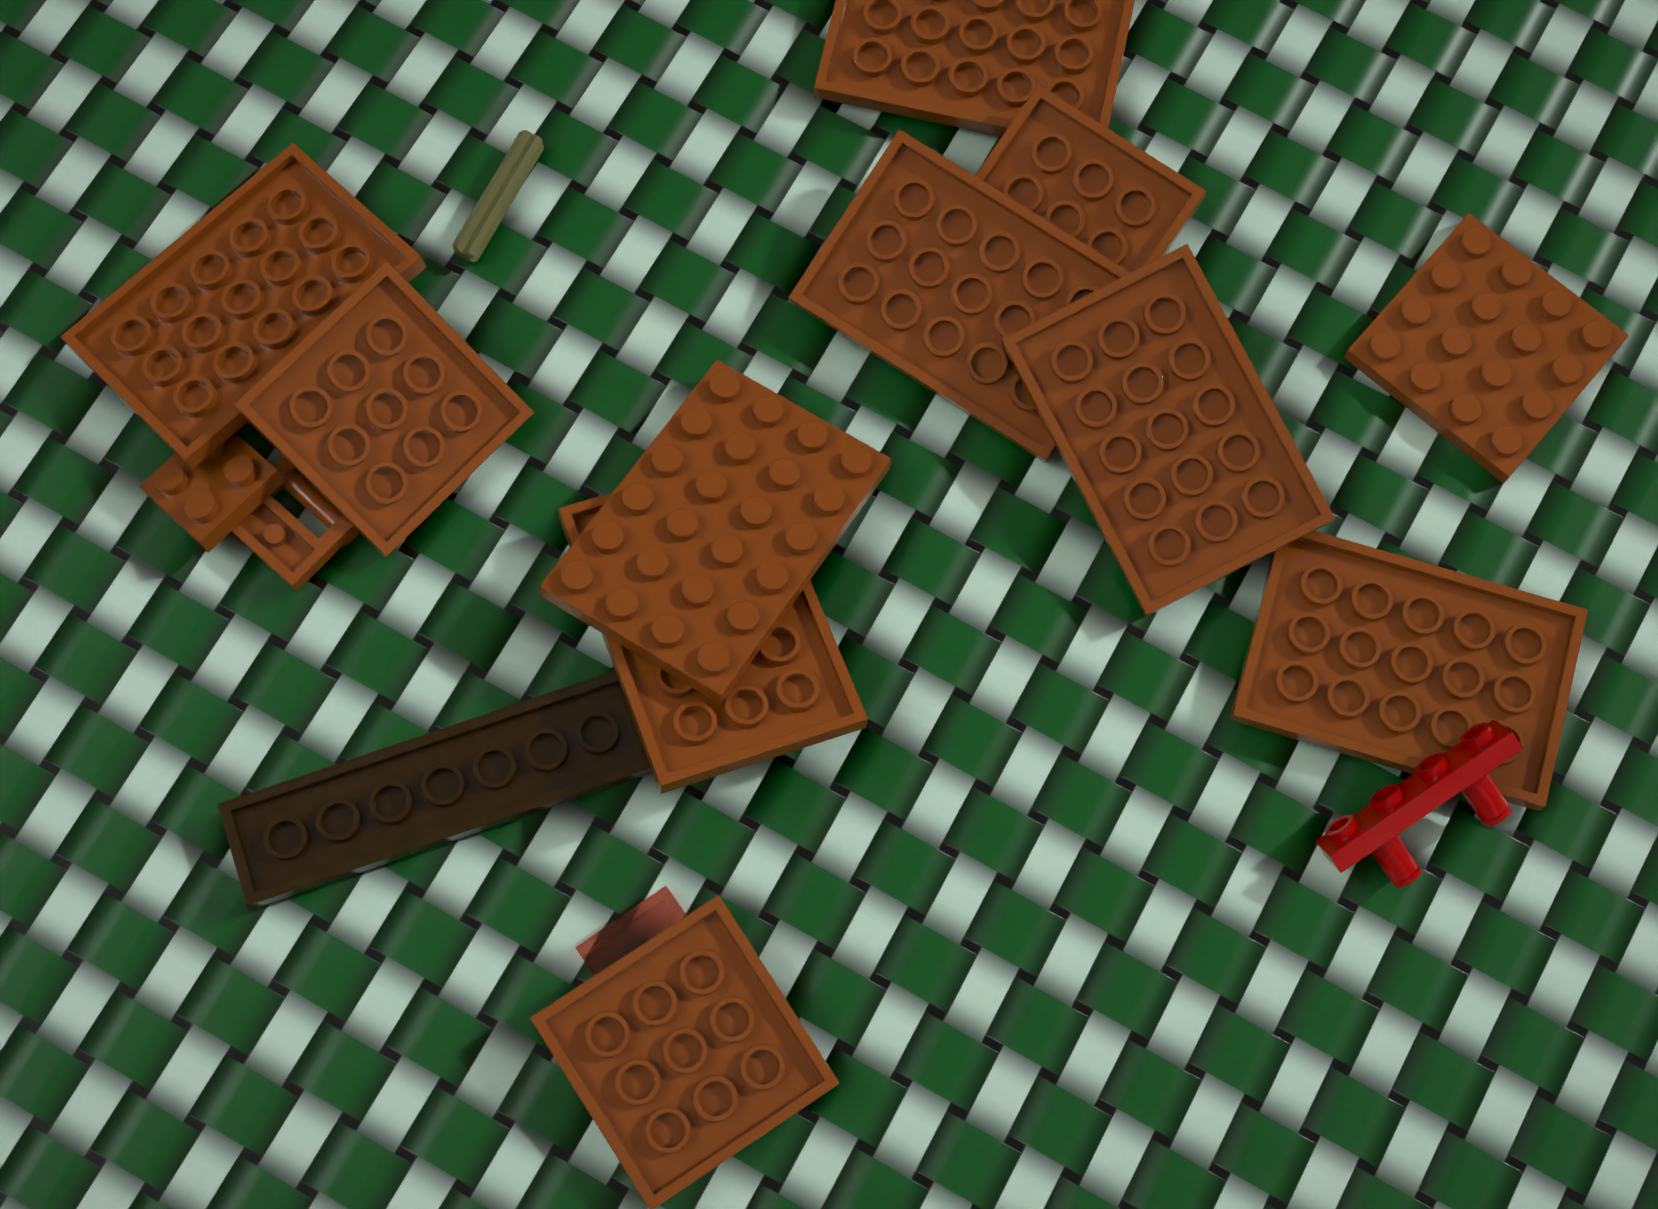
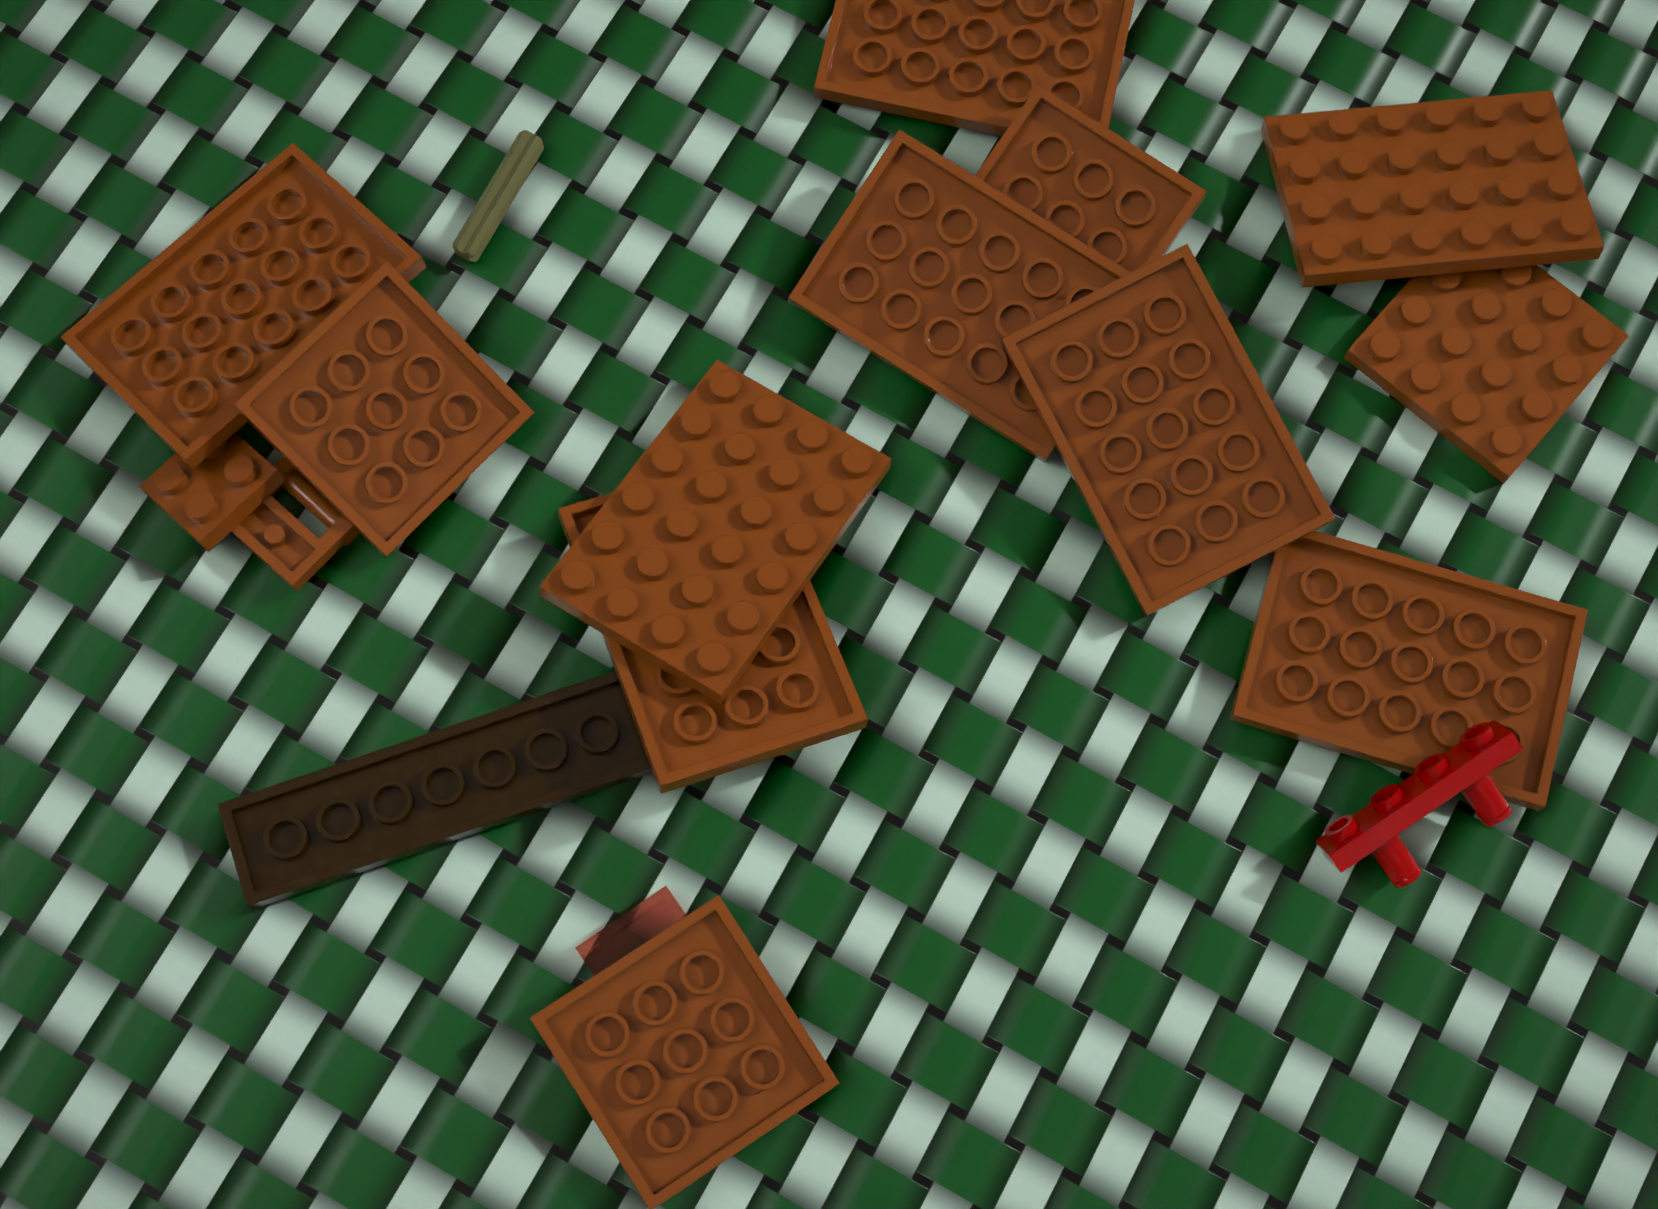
none -> dark orange plate [1261,90,1604,287]

